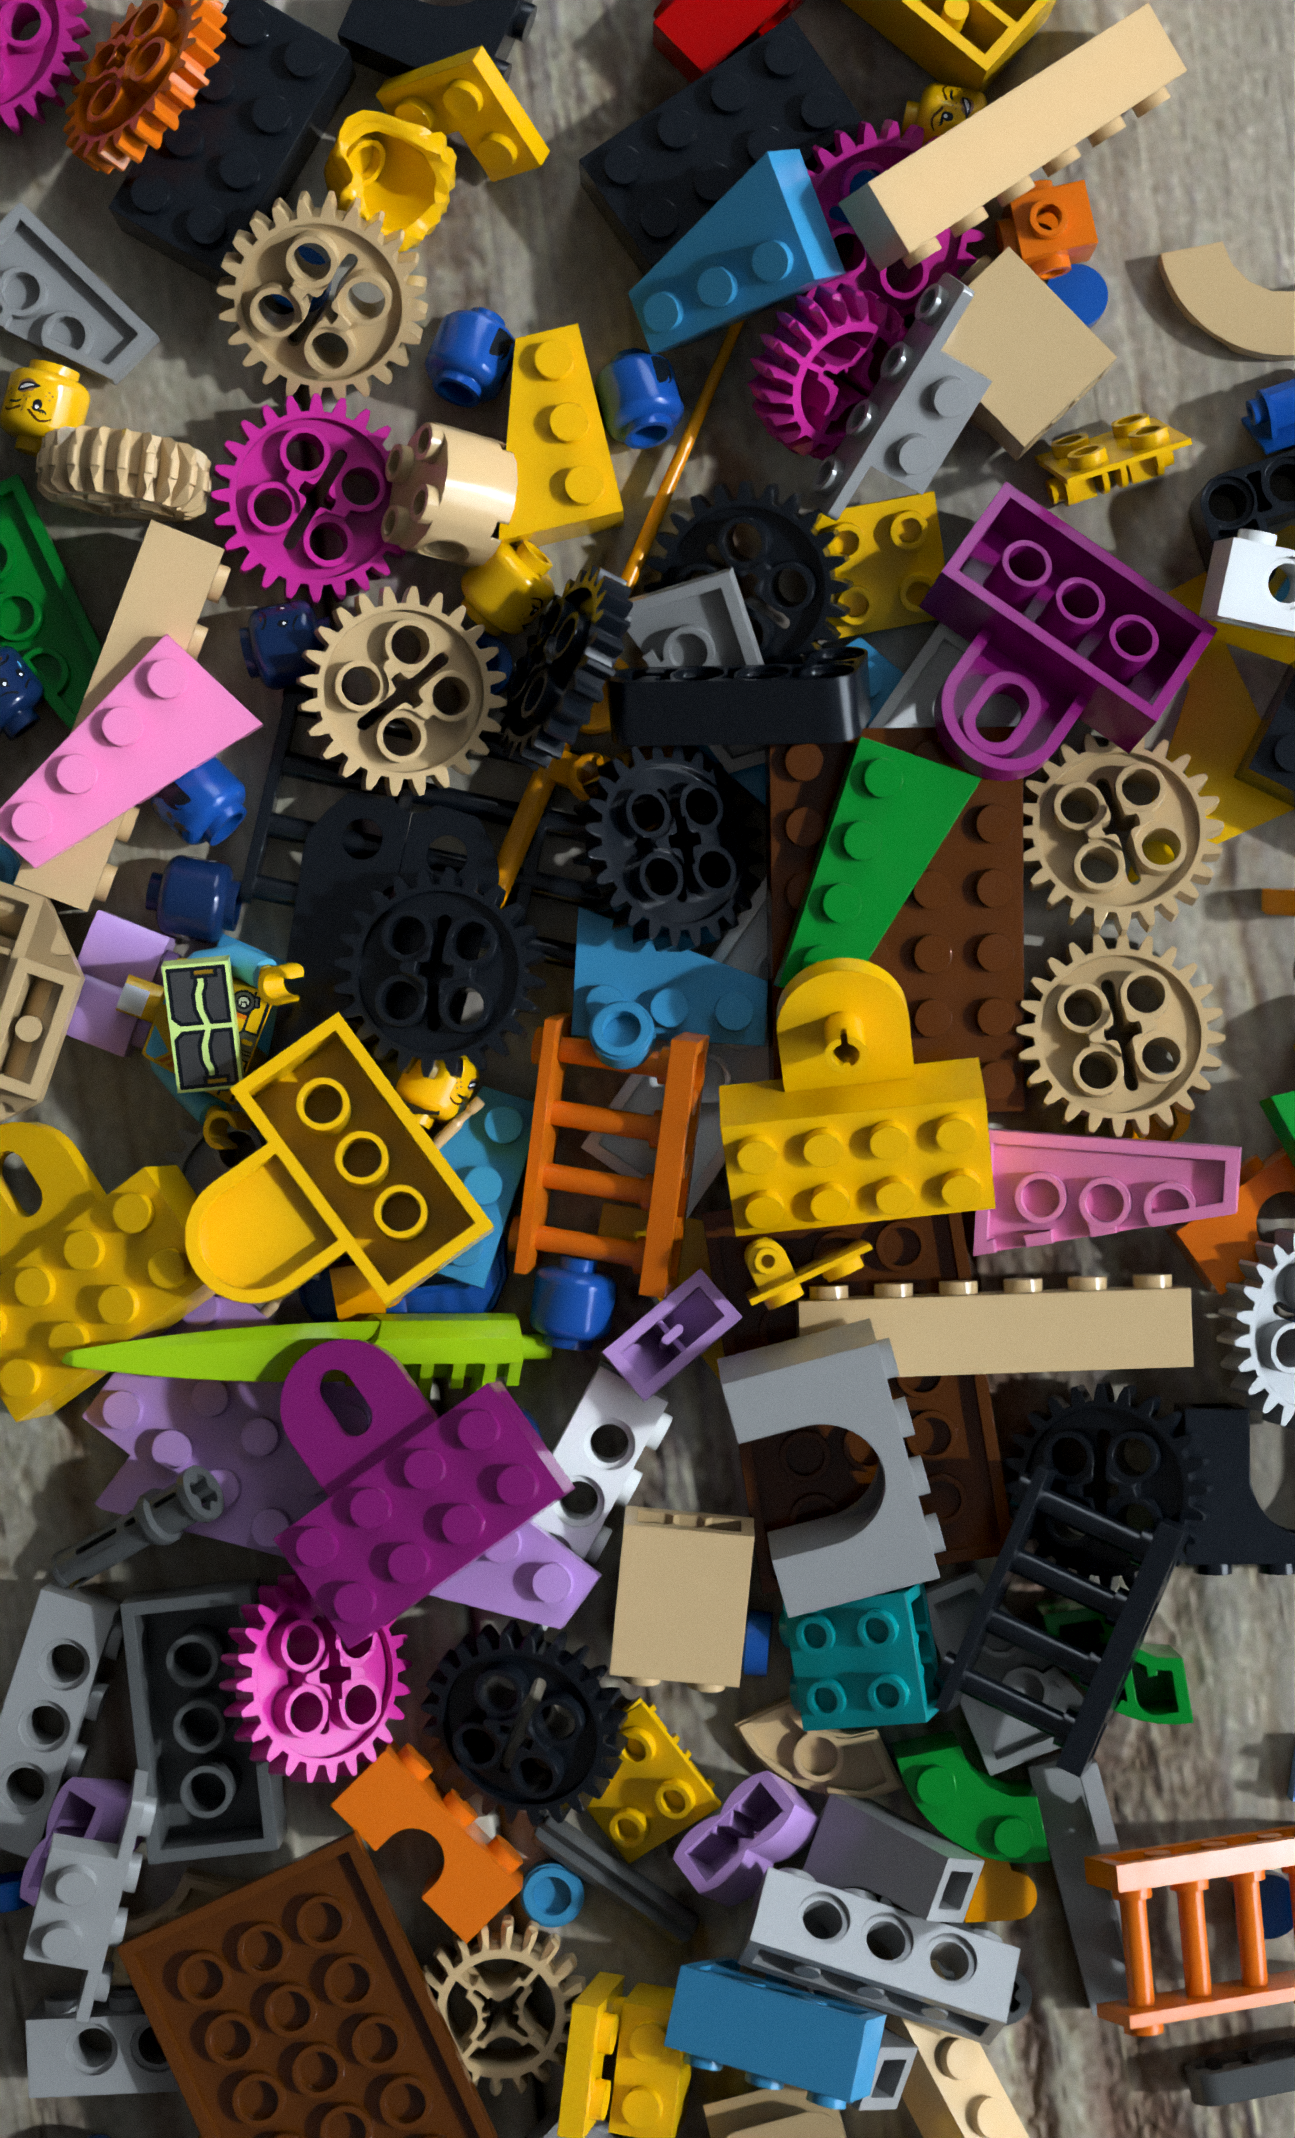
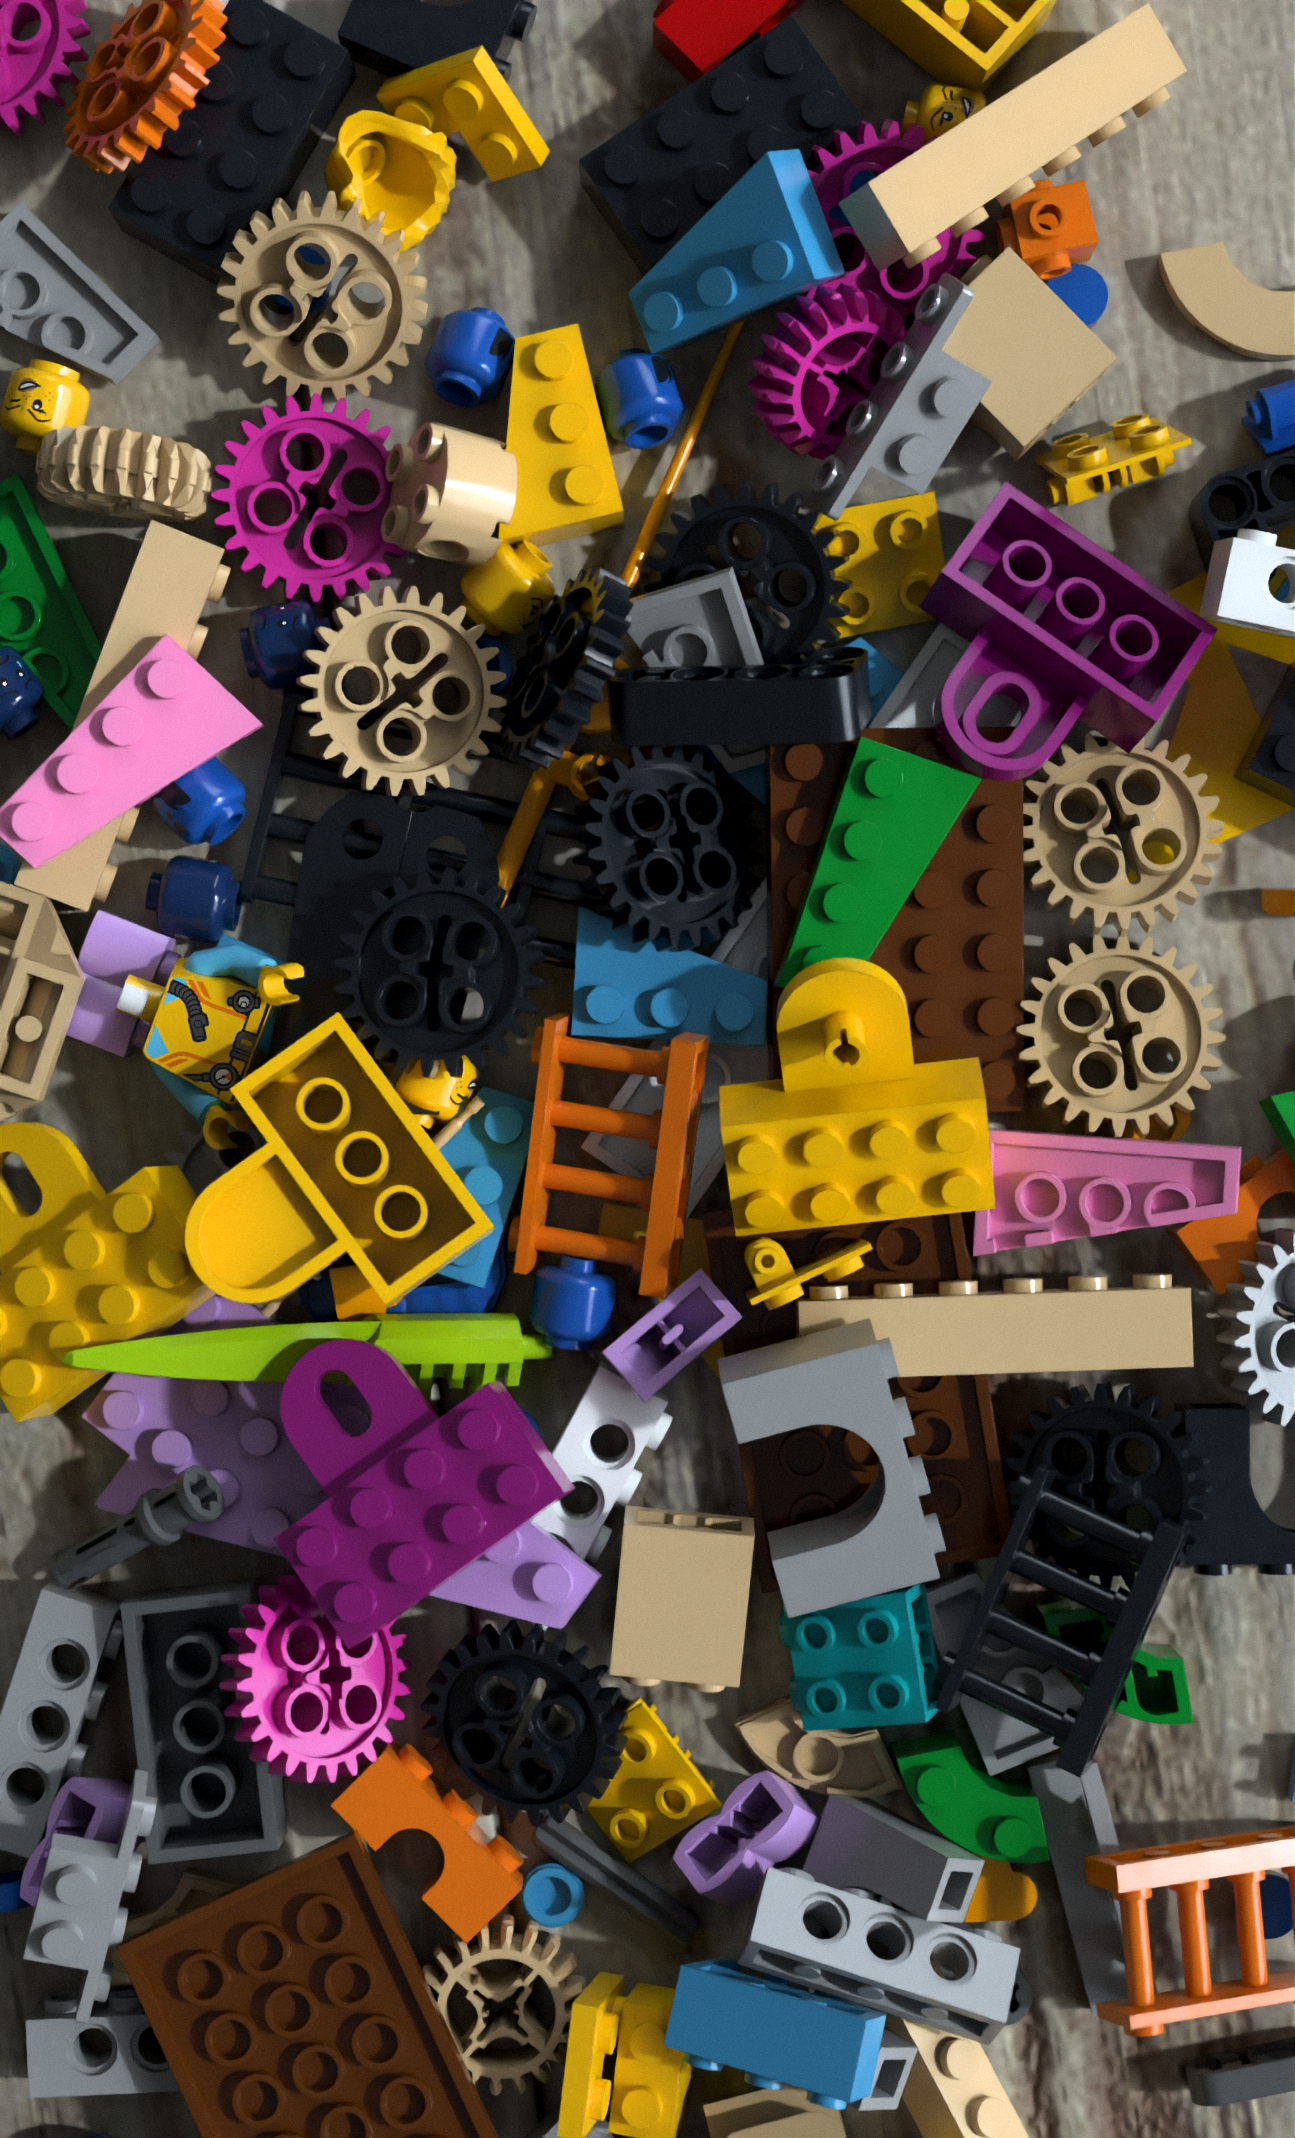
tile [161,955,245,1093] -> none
dark azure tile [589,1000,656,1069] -> none
blue tile [741,1610,773,1677] -> none

